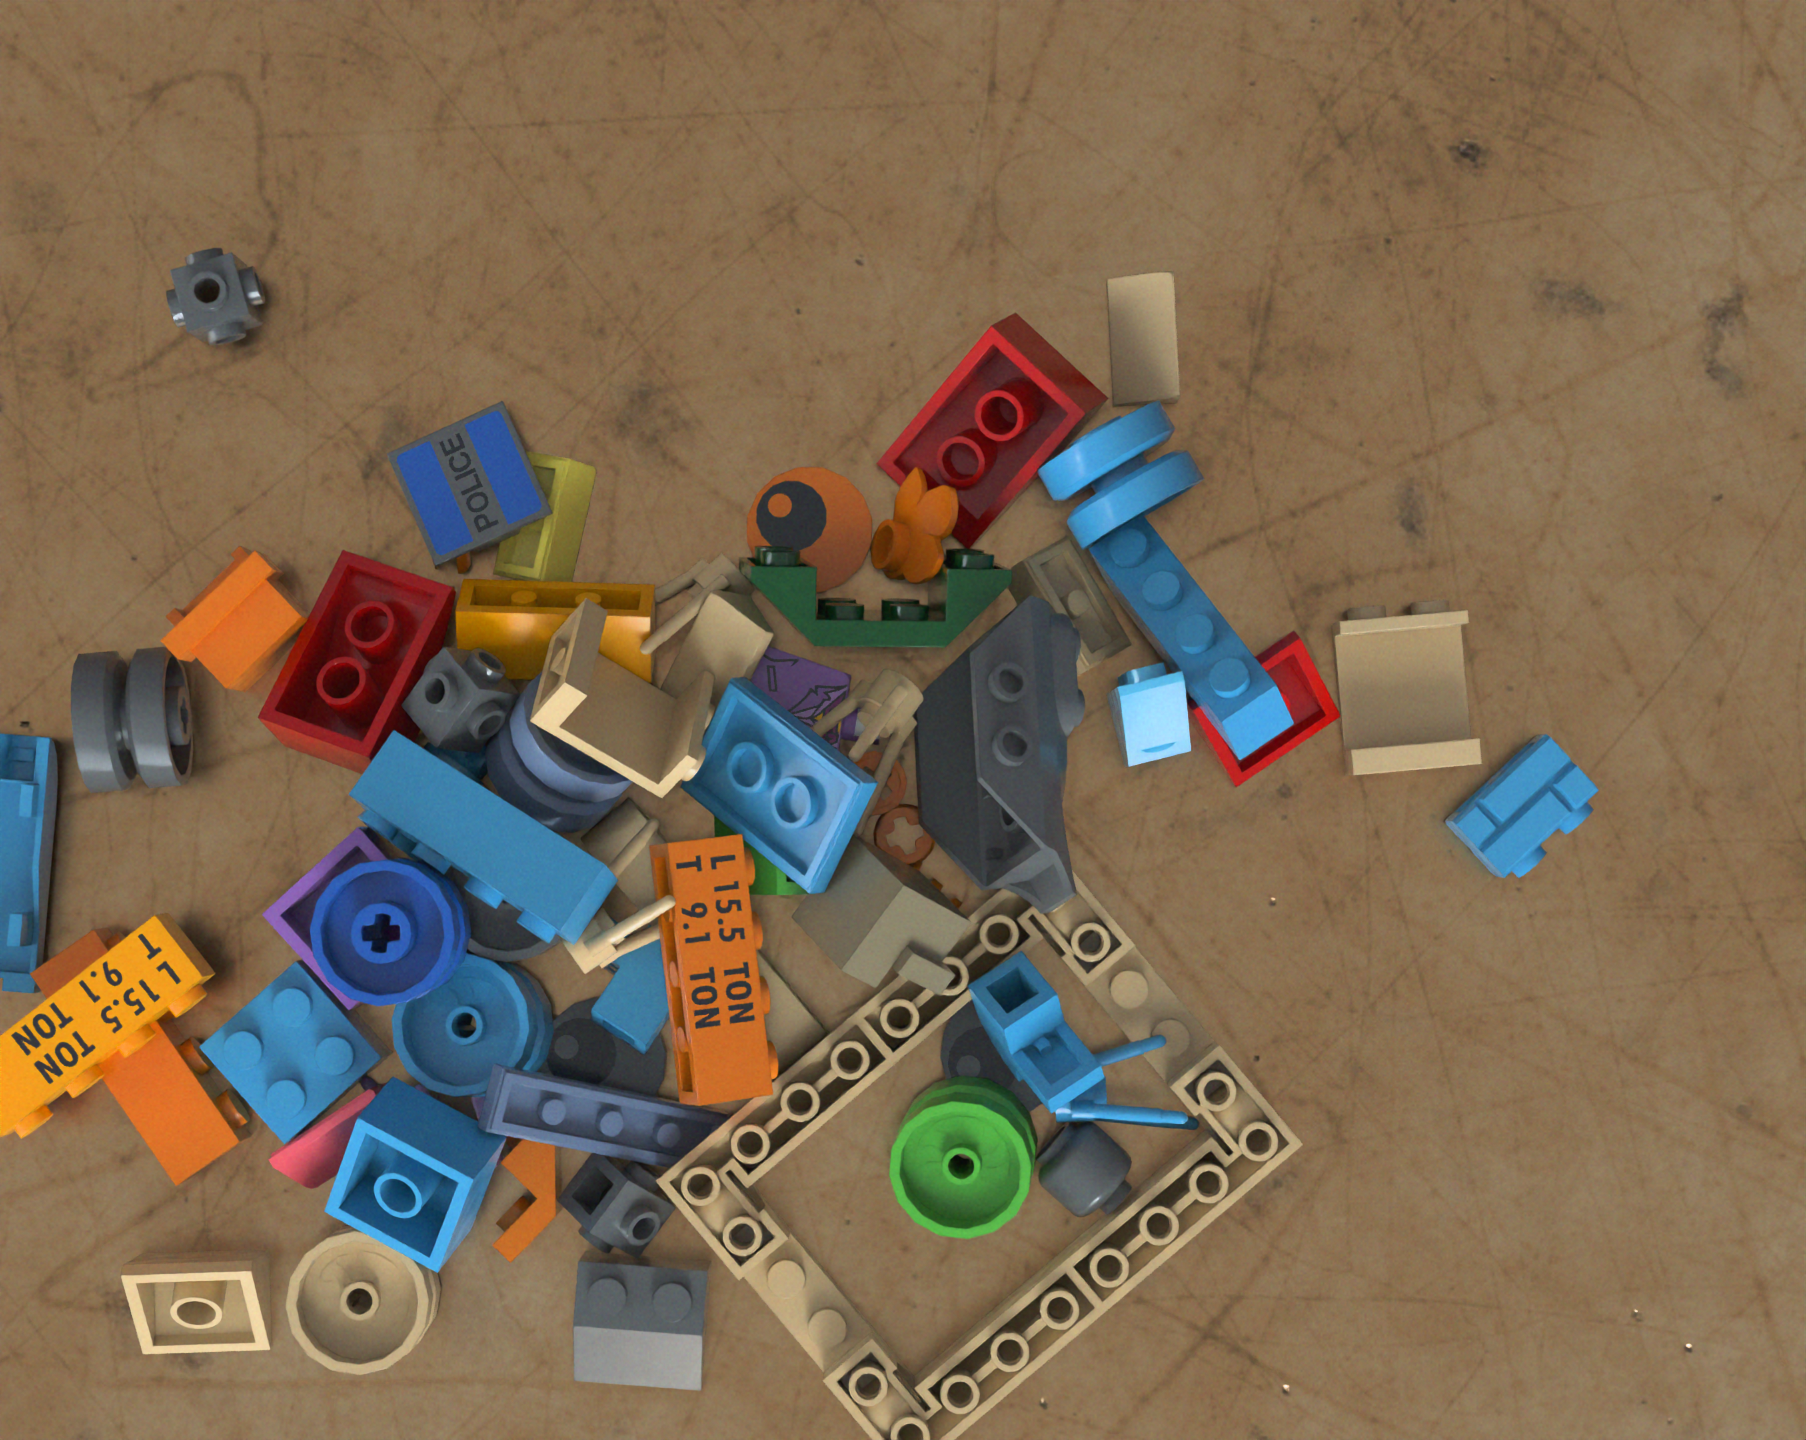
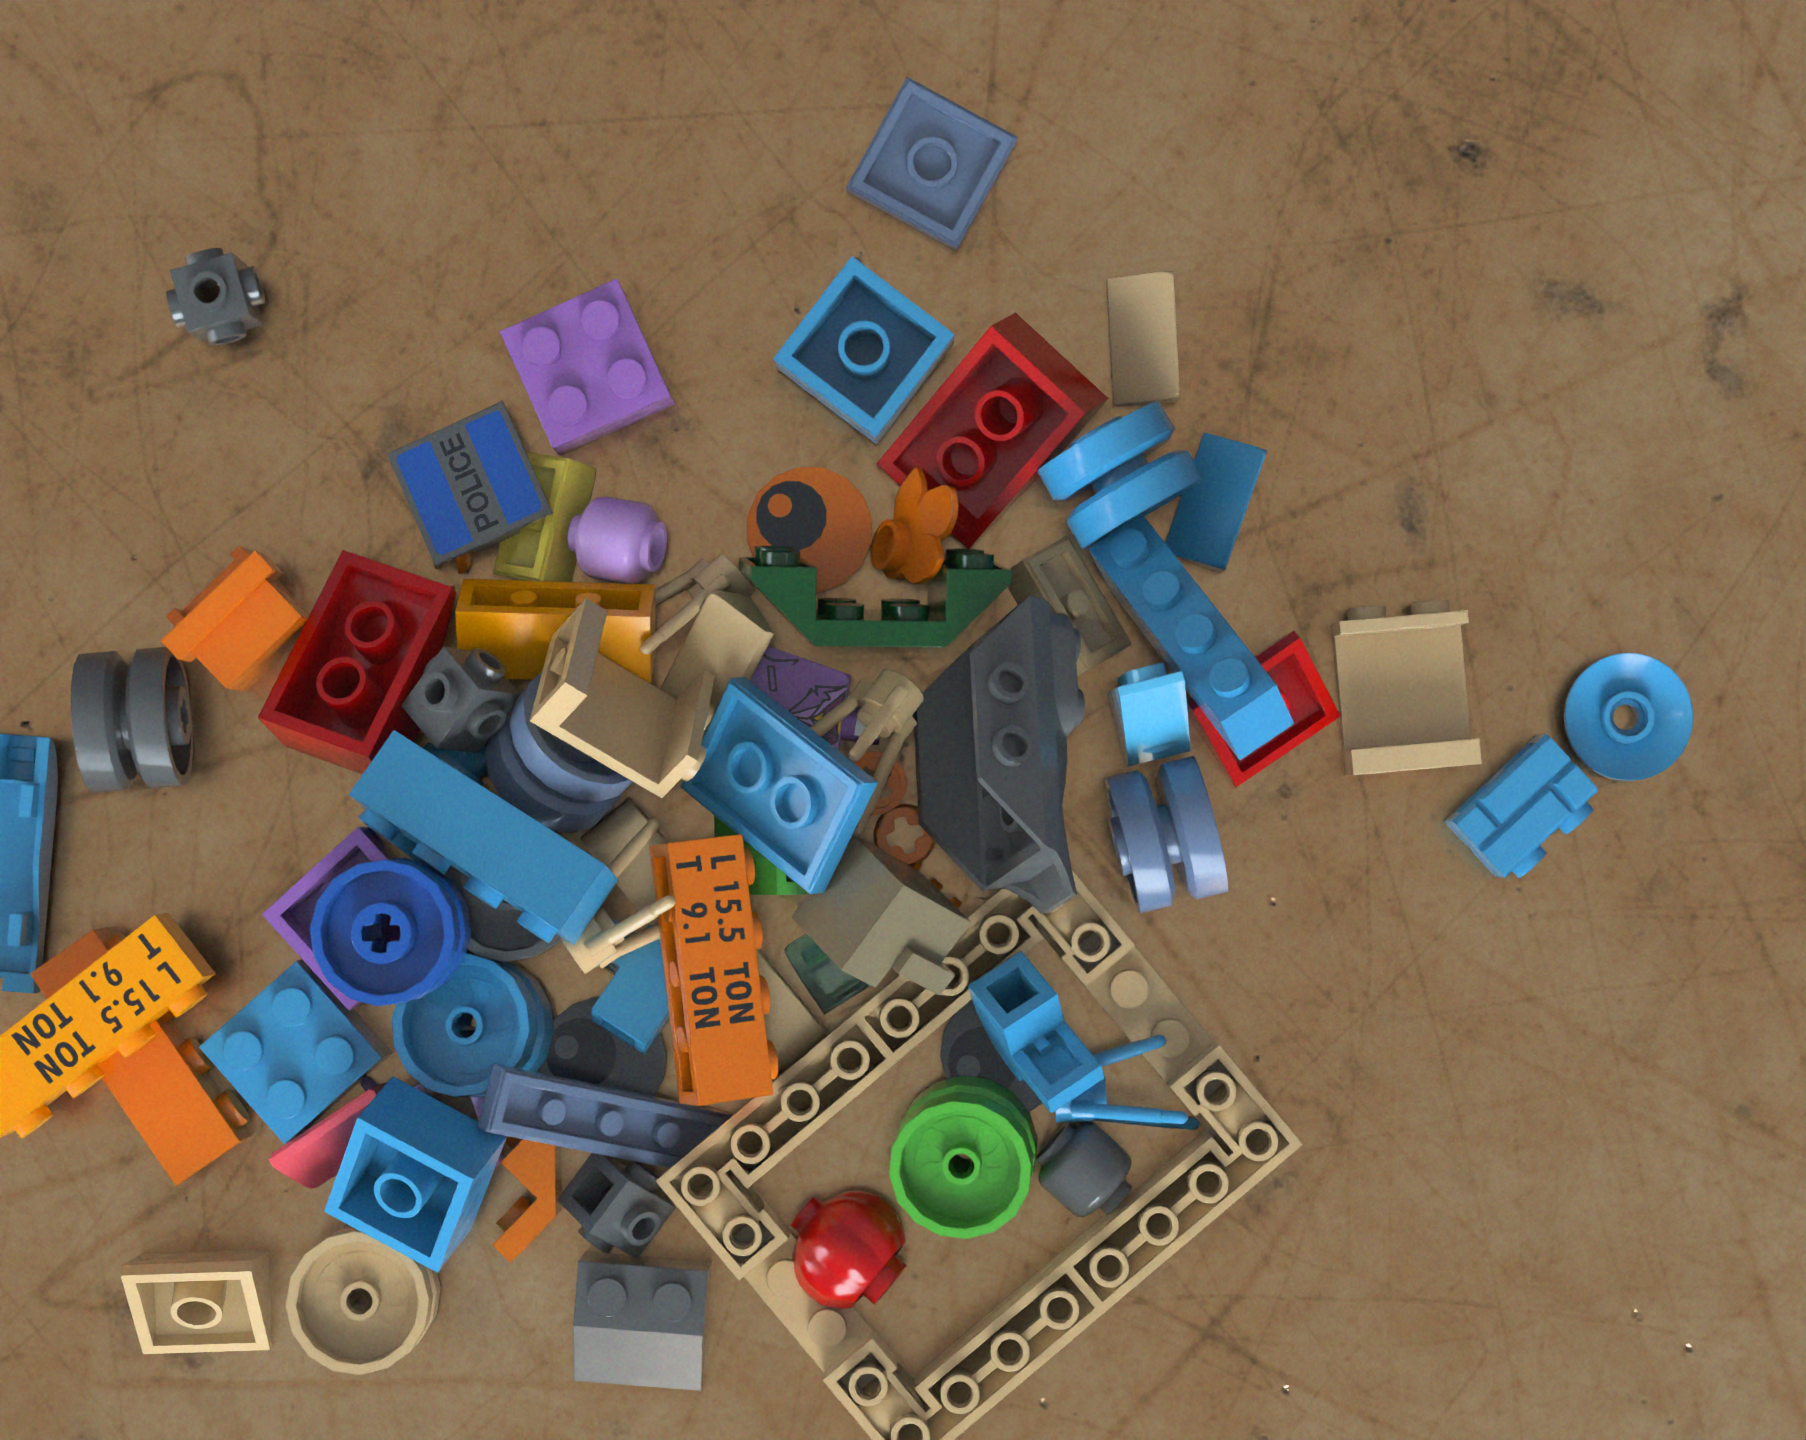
none -> medium lavender brick [500,278,675,456]
none -> lavender head [567,496,667,584]
none -> dark azure brick [773,256,955,445]
none -> clear light blue slope [784,933,871,1015]
none -> red plant [790,1190,907,1309]
none -> sand blue tile [846,77,1018,251]
none -> sand blue wheel [1105,756,1228,913]
none -> dark azure slope [1165,432,1267,573]
none -> dark azure dish [1564,653,1693,781]

